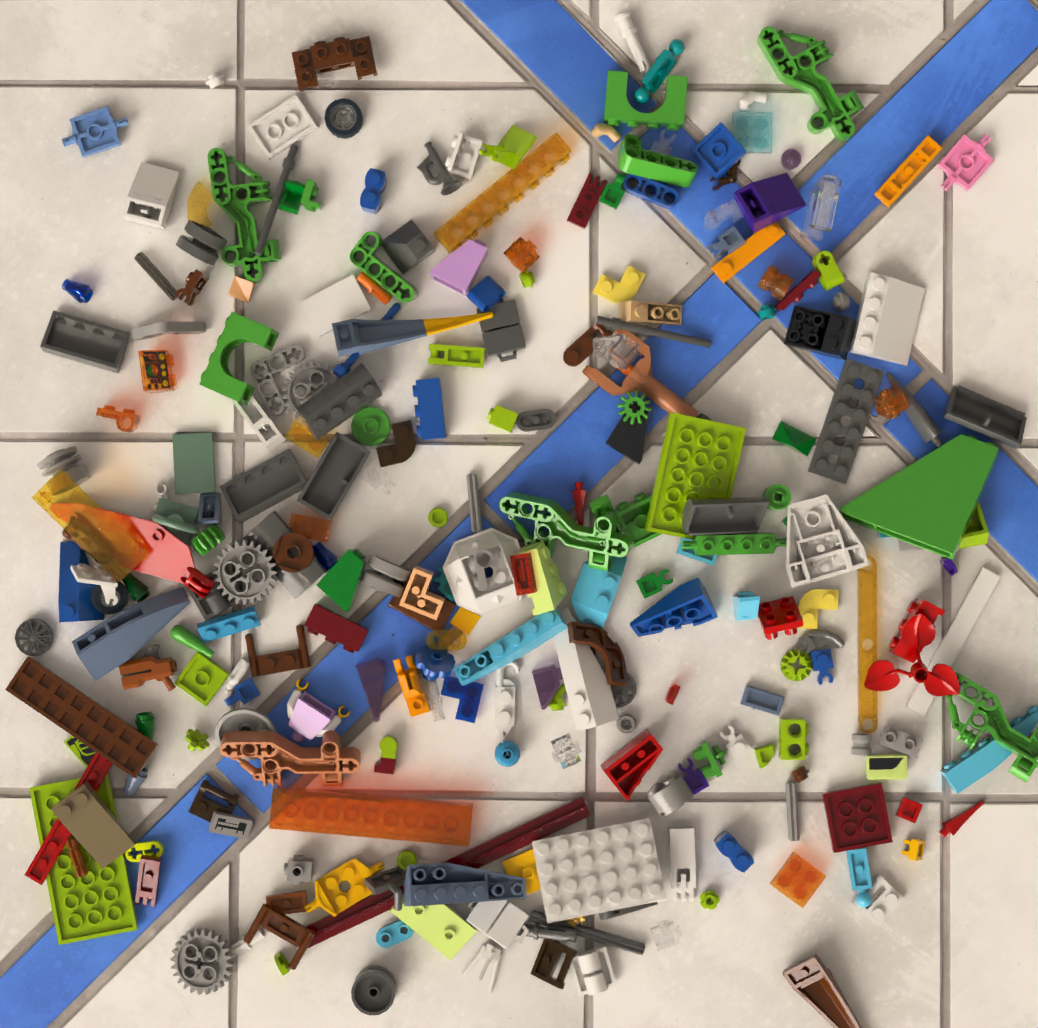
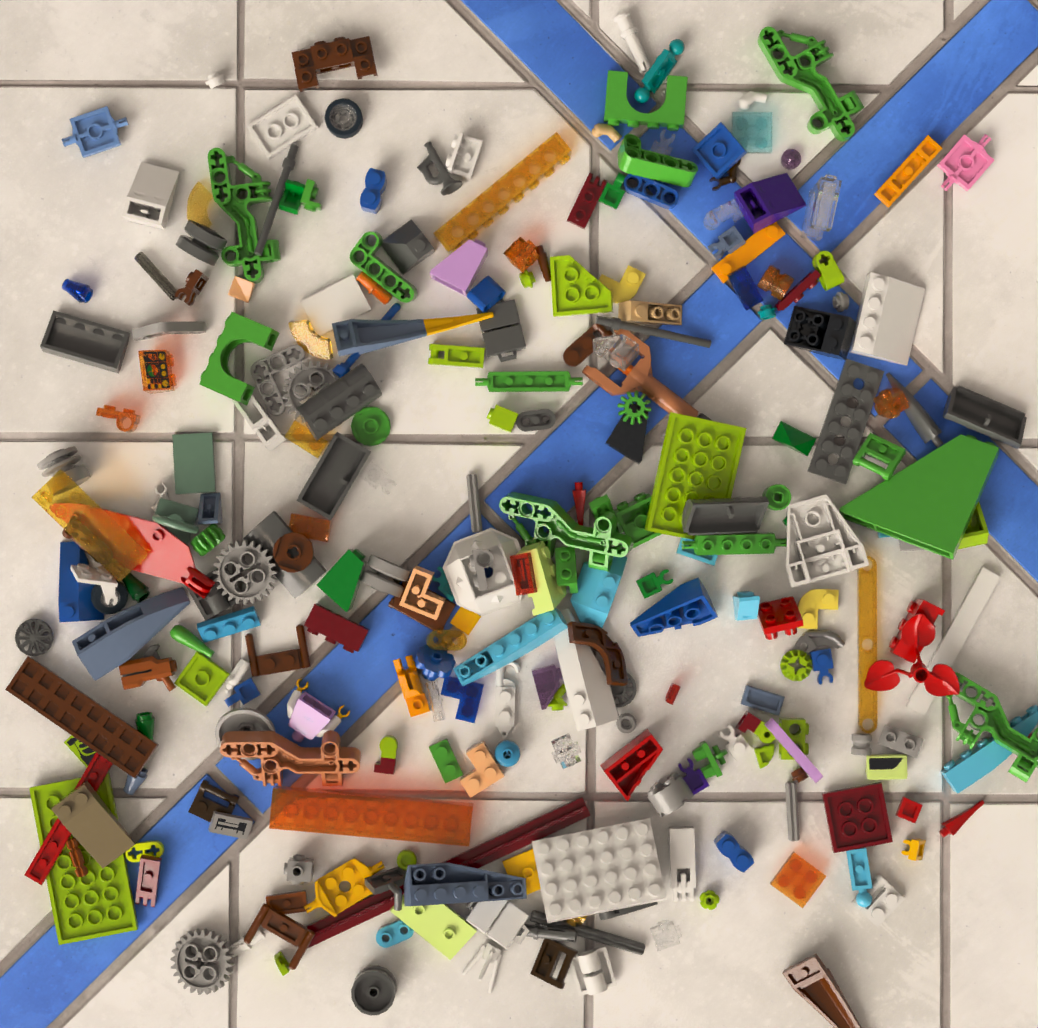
lime plant [185,729,210,751] -> none
dark grey slope [219,449,307,524] -> none
clear blue cone [313,542,338,572] -> none
clear purple slope [355,657,388,722] -> none
dark brown plate [376,420,416,467] -> none
blue brick [412,378,446,441] -> none
lime tile [428,508,448,527] -> none
lime plate [479,125,537,170] -> none
dark purple tile [940,557,958,577] -> none
none -> clear yellow tile [288,320,334,360]
none -> bright green plate [429,738,464,783]
none -> light nougat brick [460,740,504,798]
none -> bright green plate [475,371,583,392]
none -> reddish brown animal [535,245,551,282]
none -> lime plate [550,255,613,317]
none -> bright green bracket [555,547,578,593]
none -> clear blue plate [727,266,764,311]
none -> leg [736,710,775,743]
none -> lavender beam [764,718,824,783]
none -> bright green plate [853,433,906,481]

